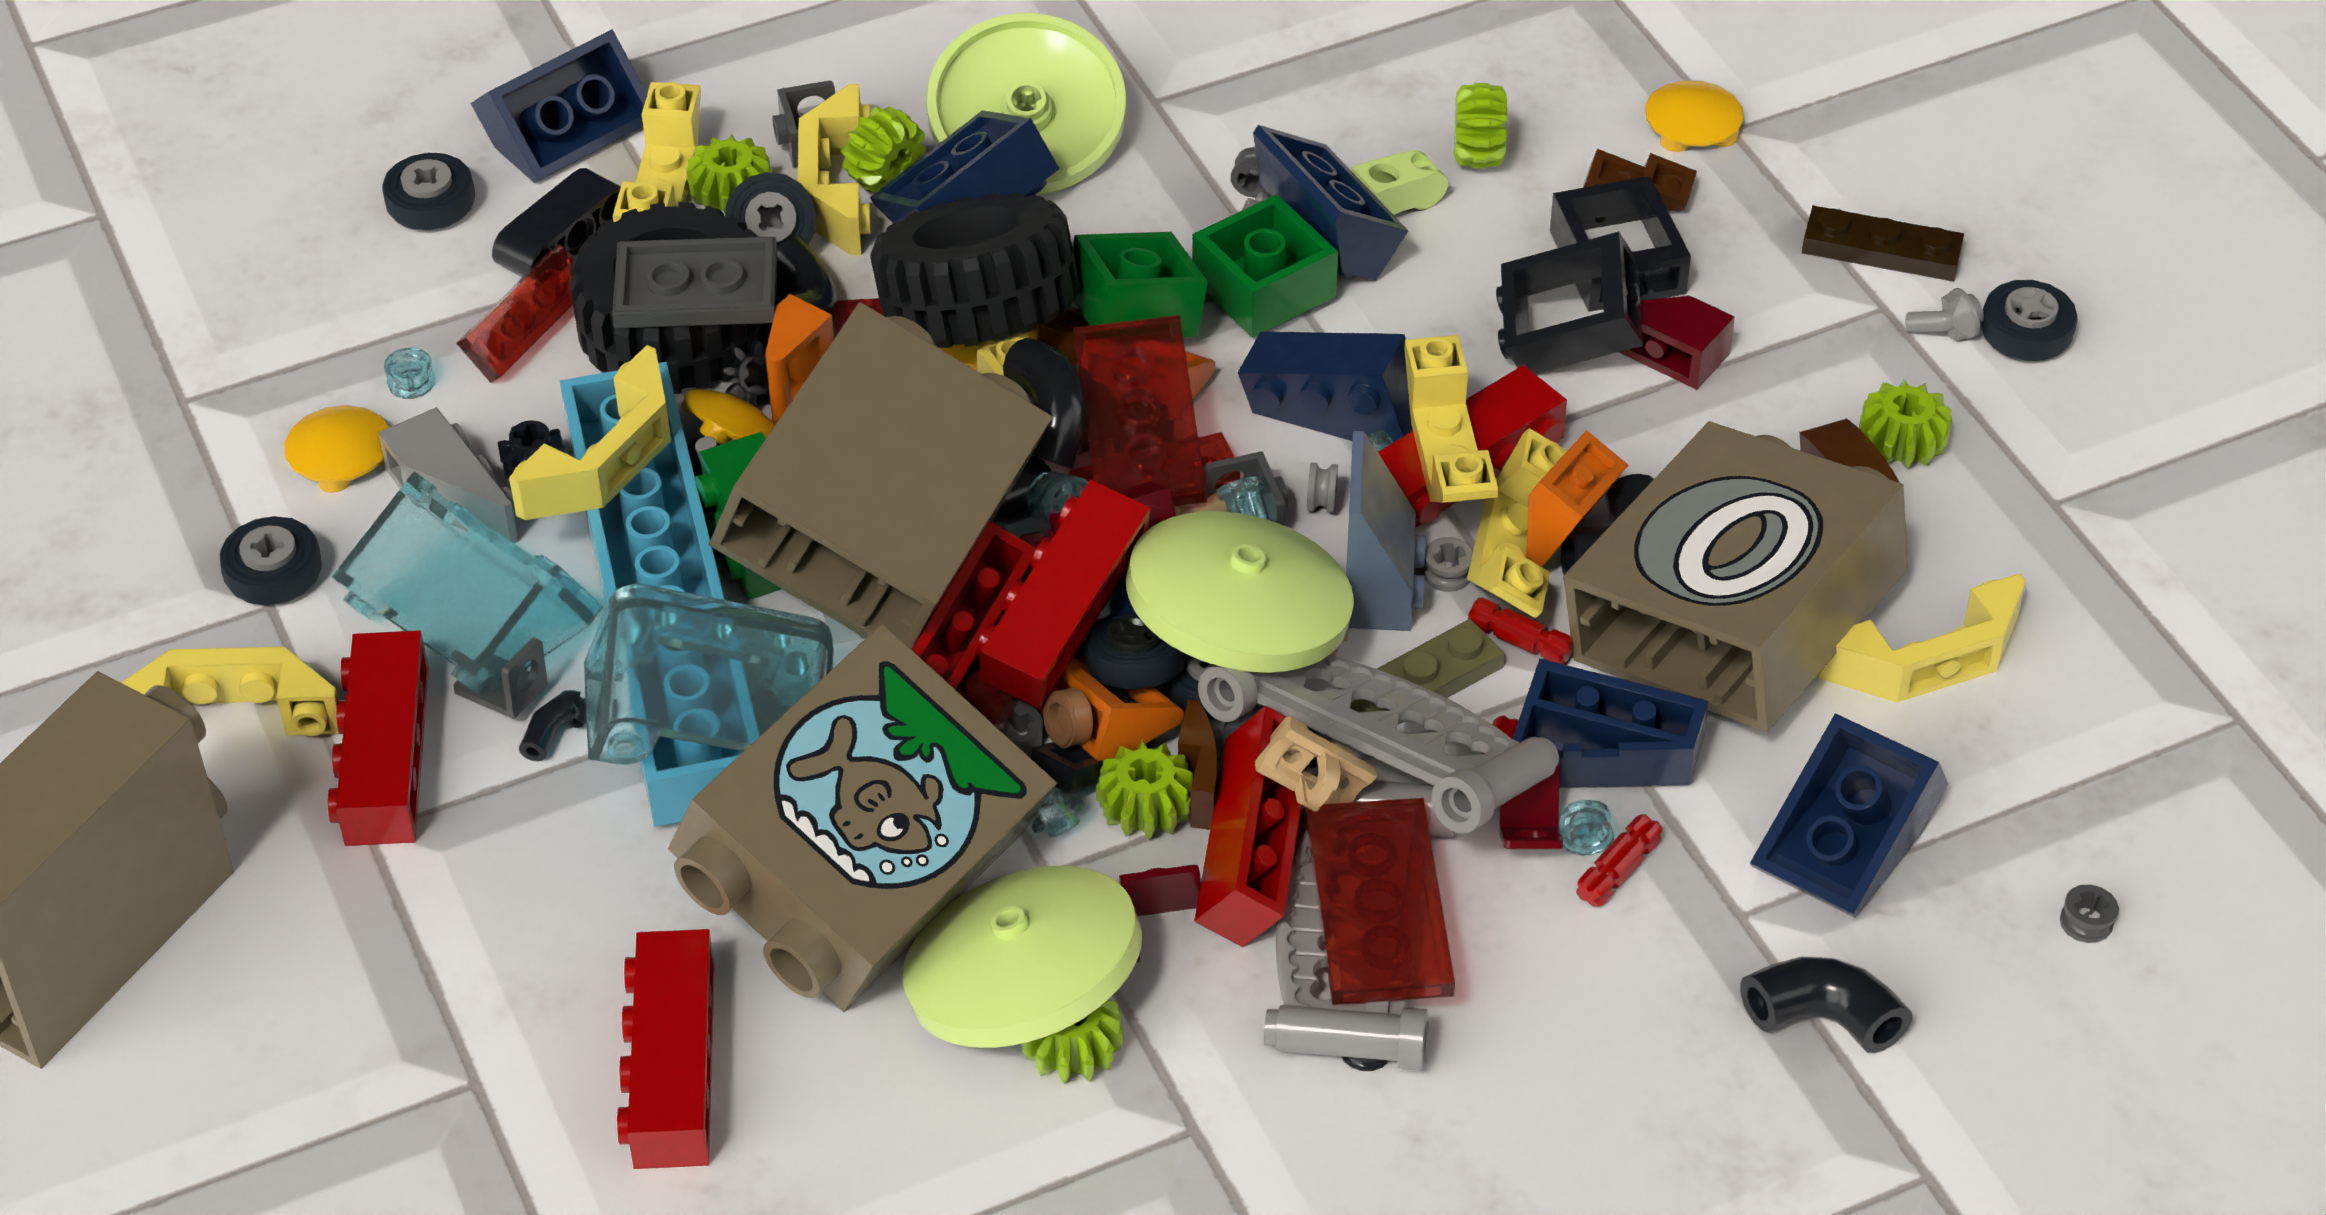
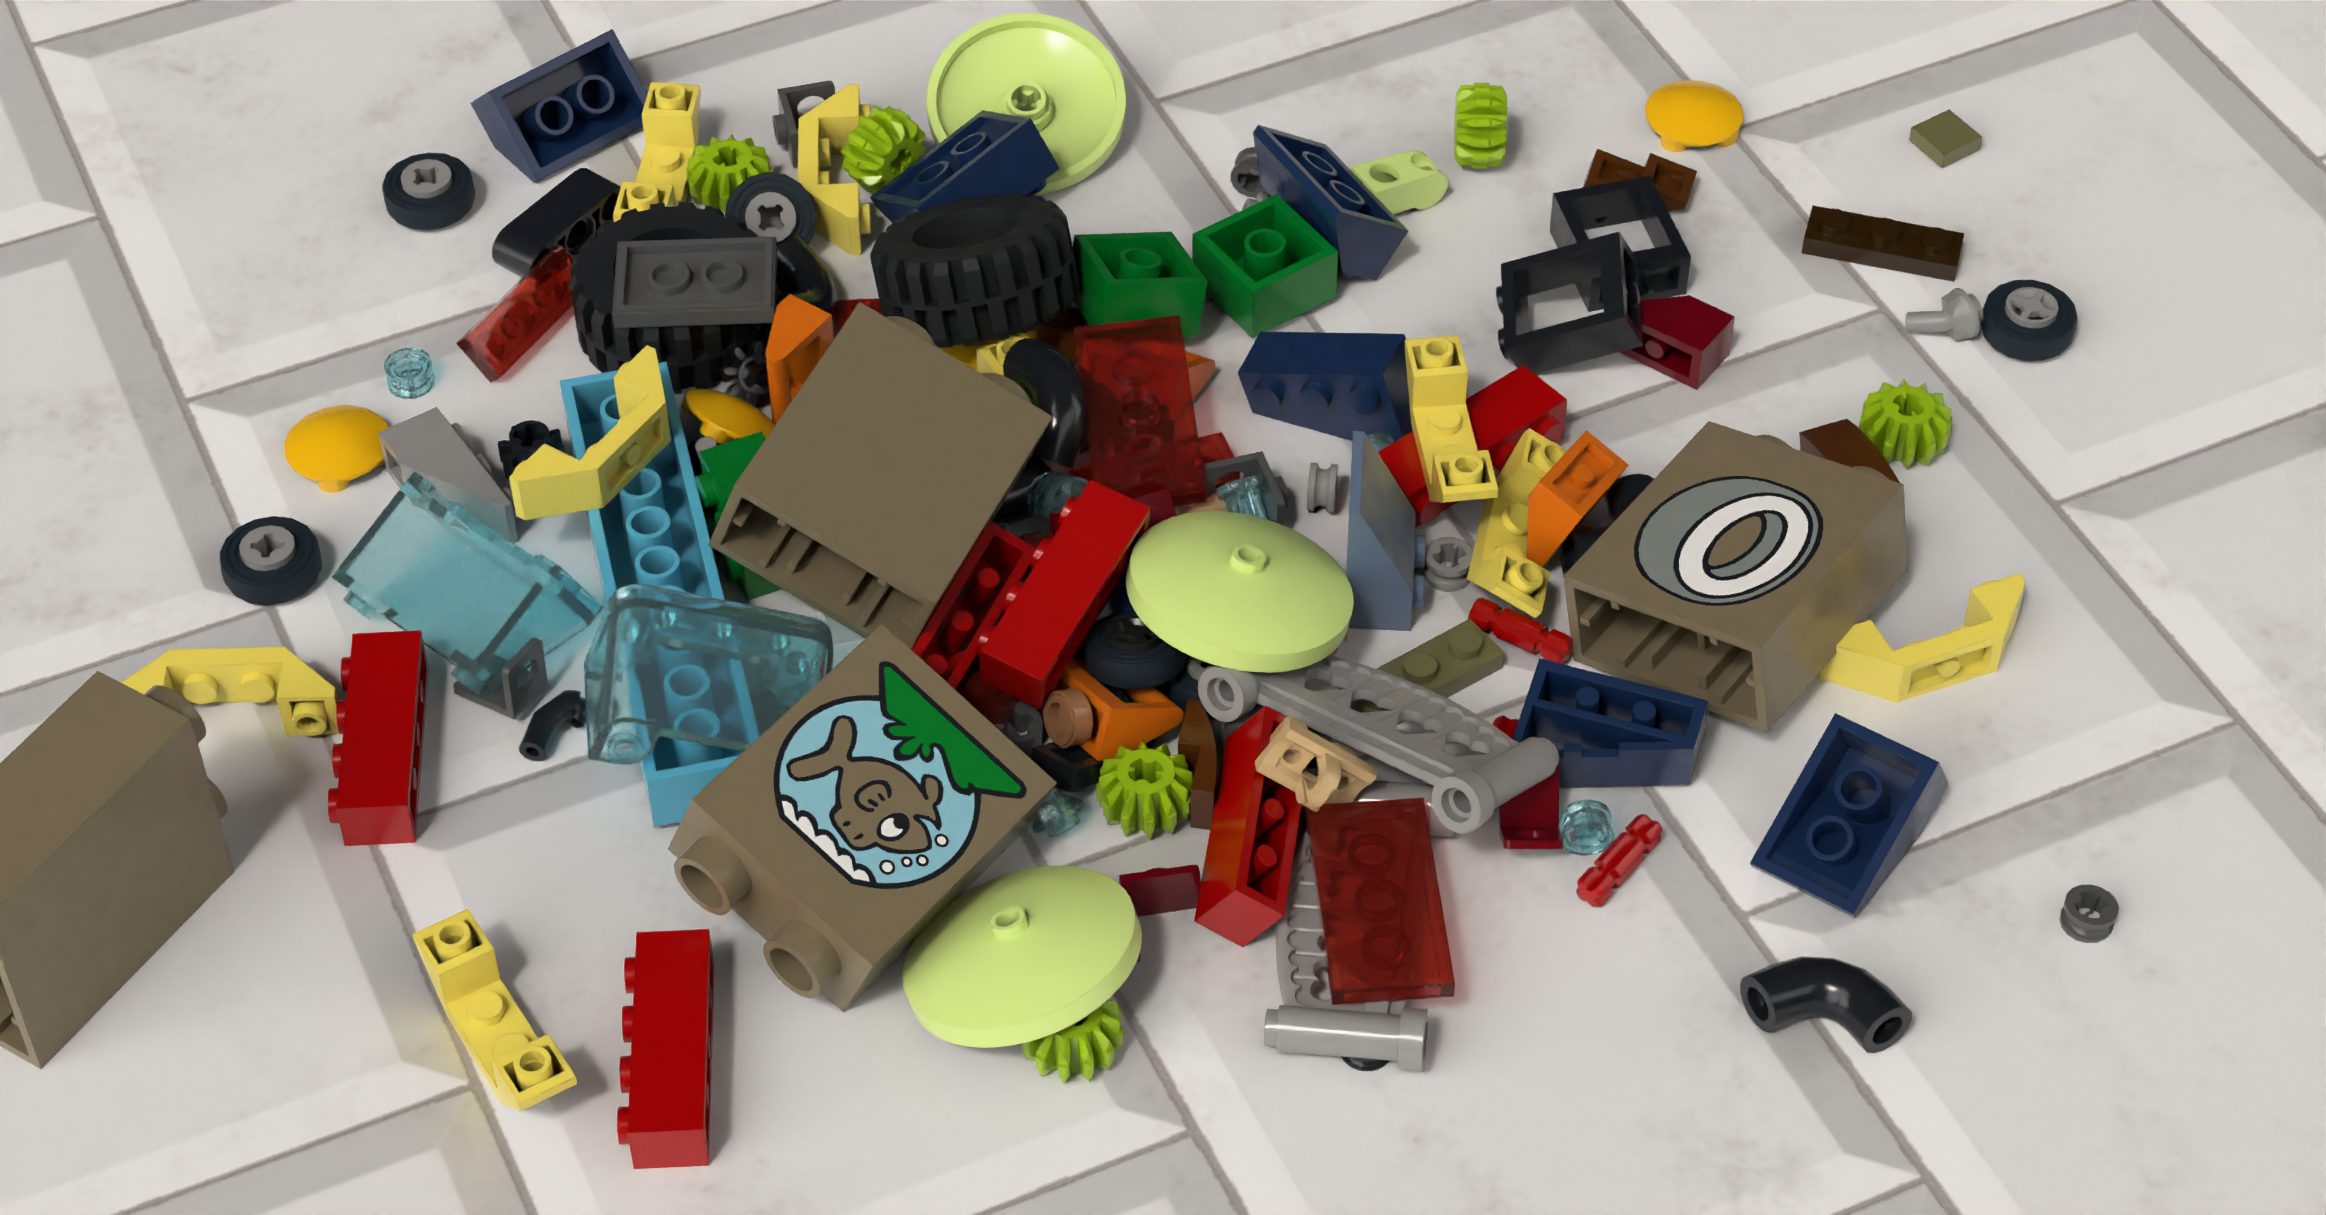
none -> light yellow slope [413,909,577,1111]
none -> olive tile [1909,109,1982,168]

